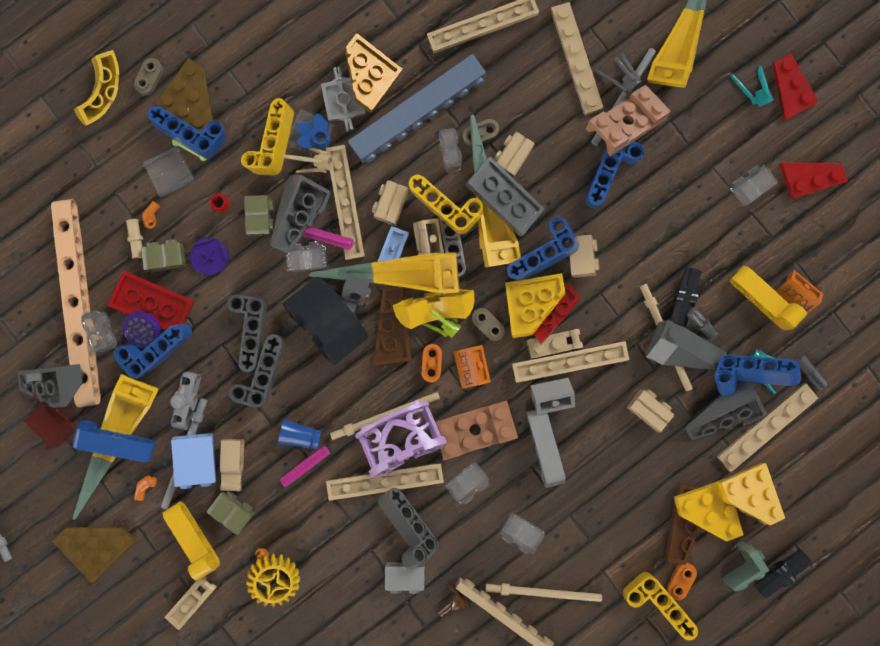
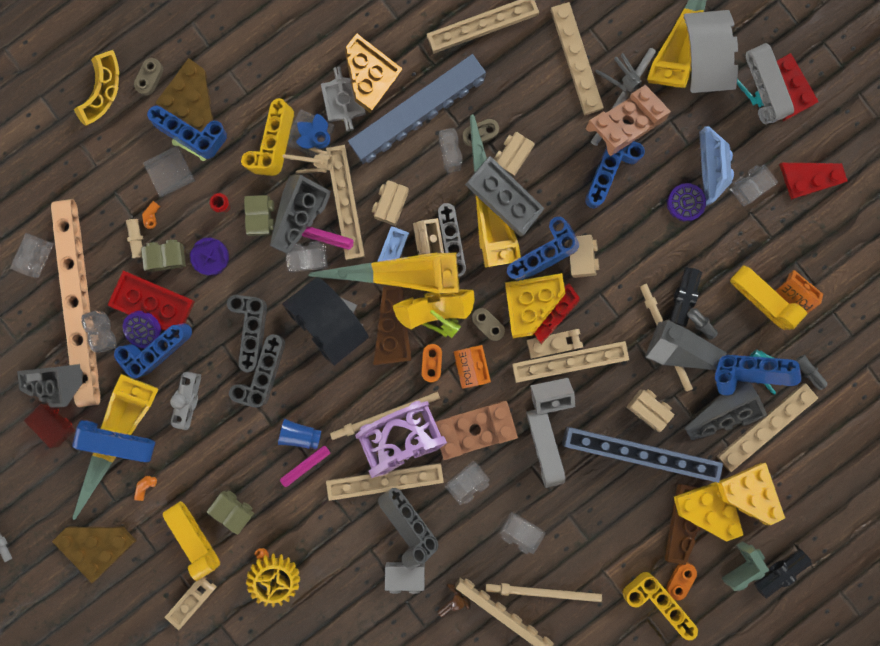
light grey bar [161,398,208,509] -> none
light blue brick [171,433,216,489] -> none
tan piece [220,439,244,491] -> none
dark grey brick [341,274,371,306] -> none
yellow beam [409,175,483,234] -> none
none -> clear brick [10,233,54,278]
none -> sand blue brick [562,426,723,483]
none -> tile [667,183,706,222]
none -> light grey panel [683,10,738,93]
none -> light blue wedge [699,126,734,206]
none -> light grey beam [746,43,794,124]

